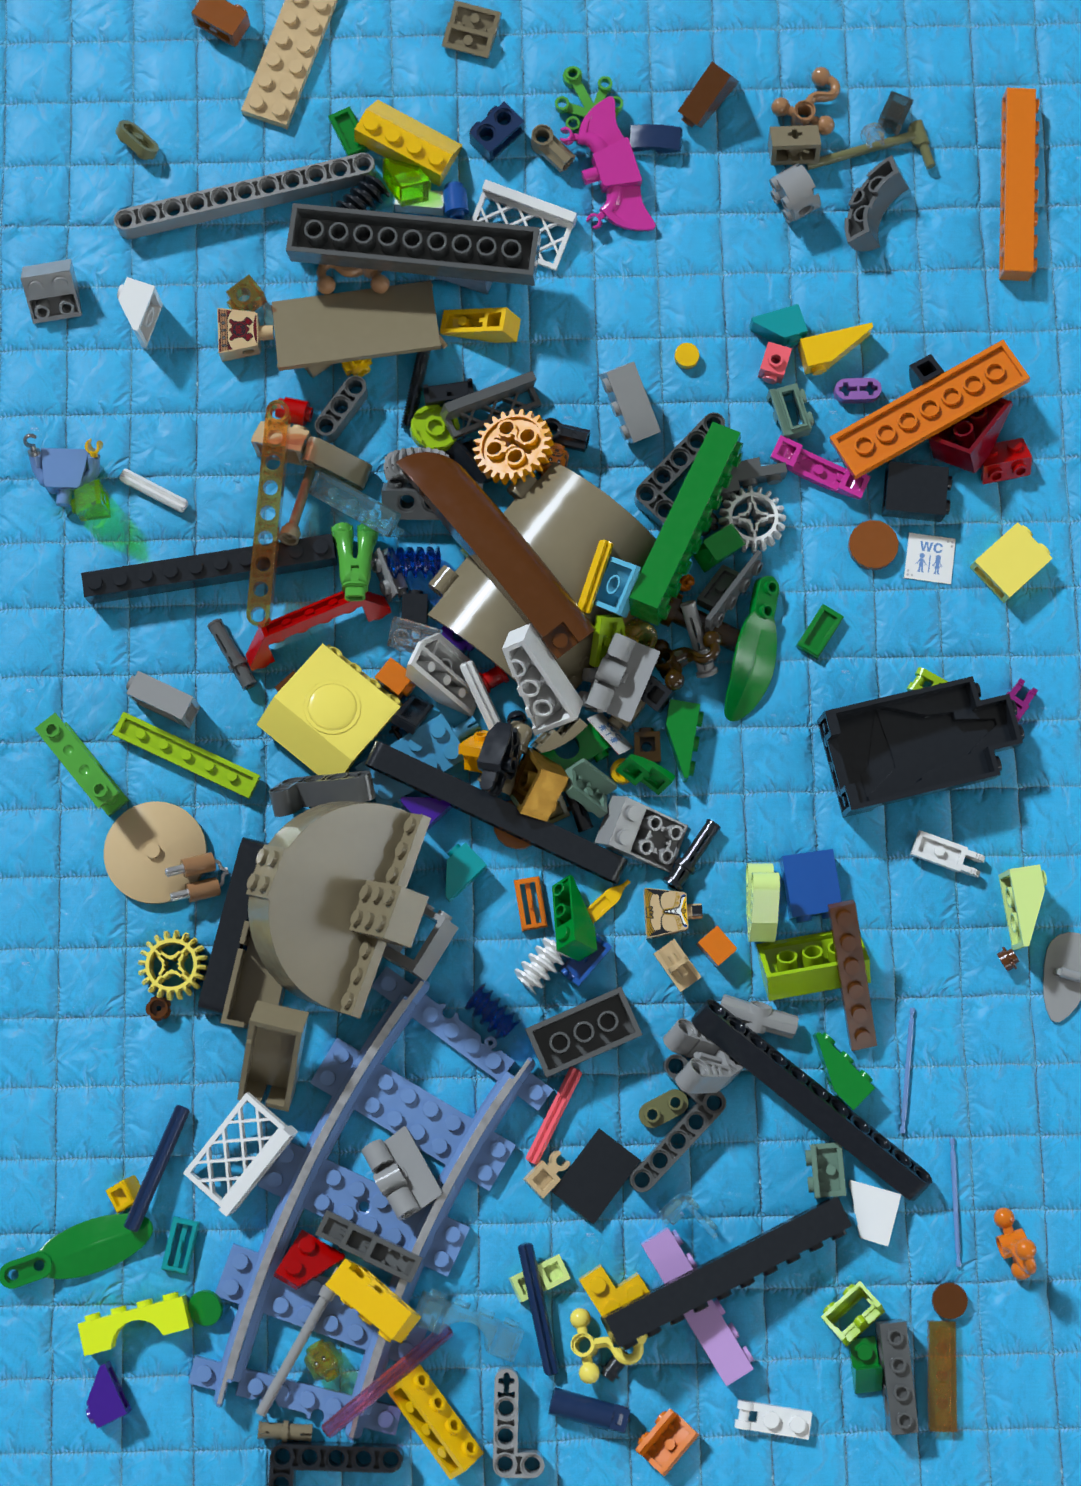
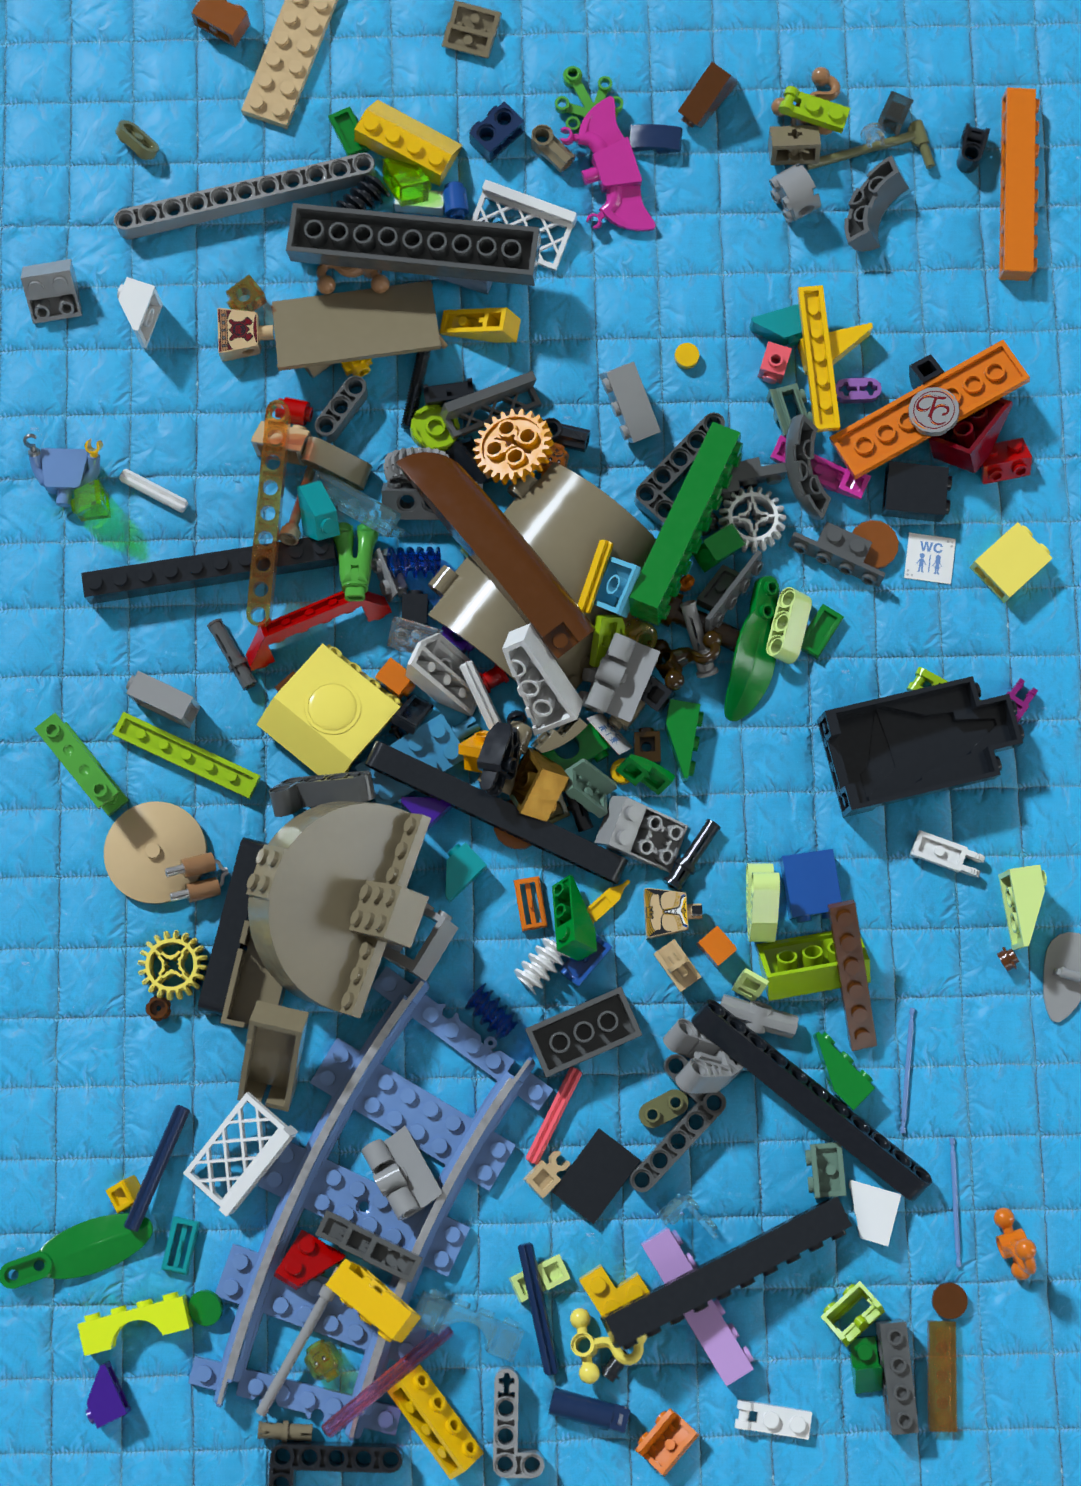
none -> teal slope [297,481,340,541]
none -> yellowish green slope [731,968,769,1001]
none -> yellowish green beam [766,587,812,664]
none -> lime plate [778,86,850,134]
none -> dark grey brick [785,414,831,520]
none -> dark grey bracket [788,522,886,587]
none -> yellow plate [797,285,841,432]
none -> light grey tile [909,387,959,436]
none -> black piece [956,123,990,173]

